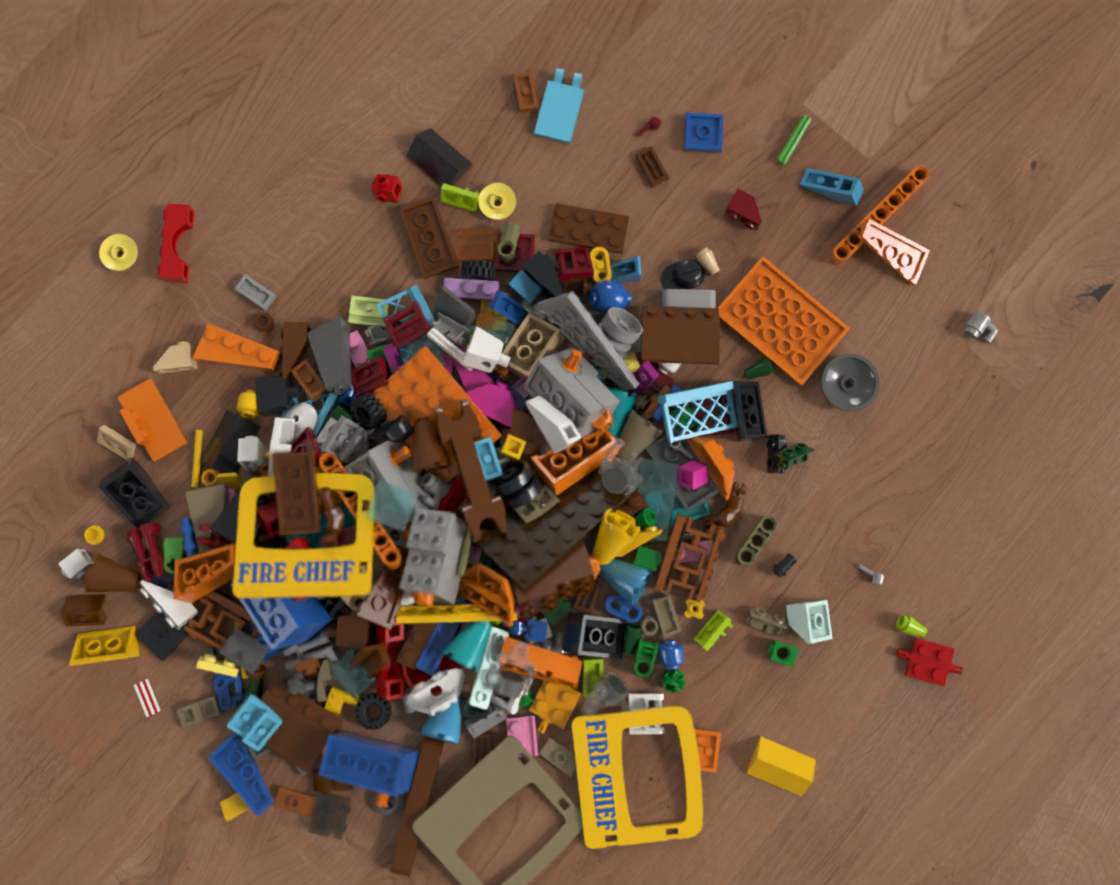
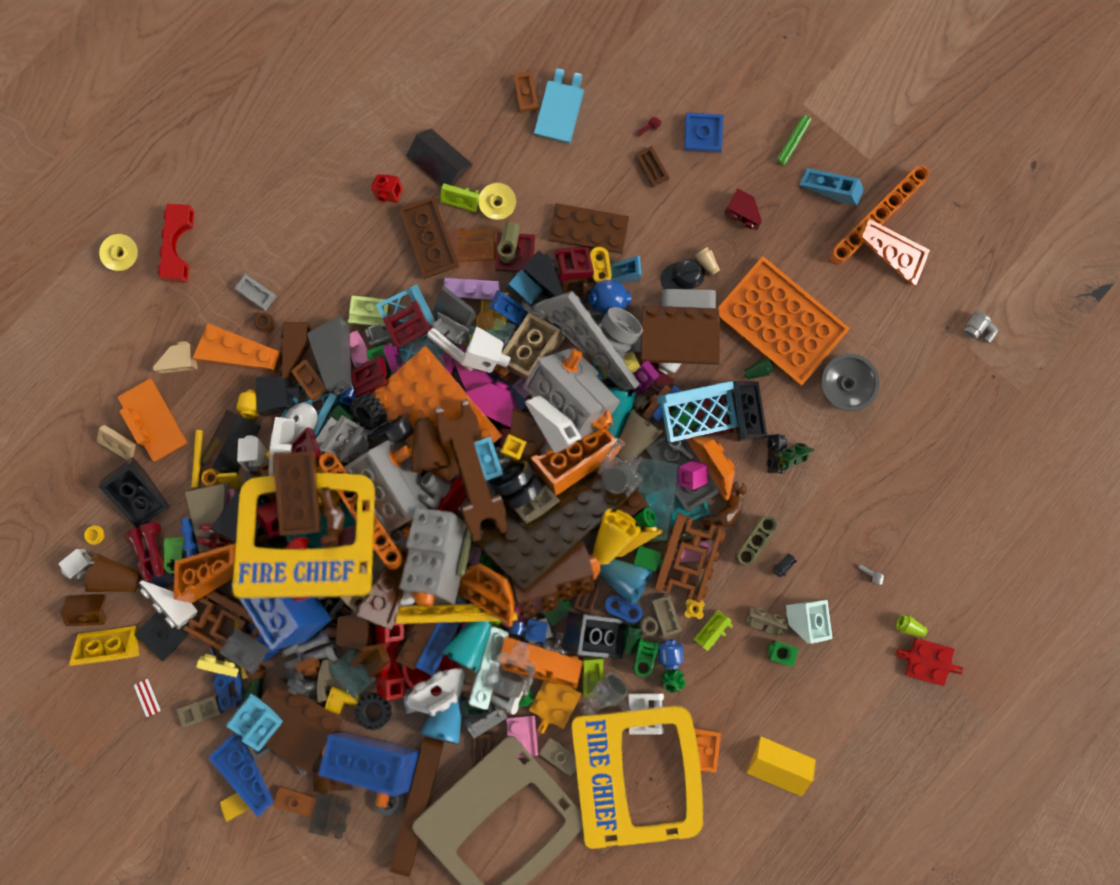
clear light blue plate [365,479,418,531] -> none
black tyre [461,259,496,281] -> none

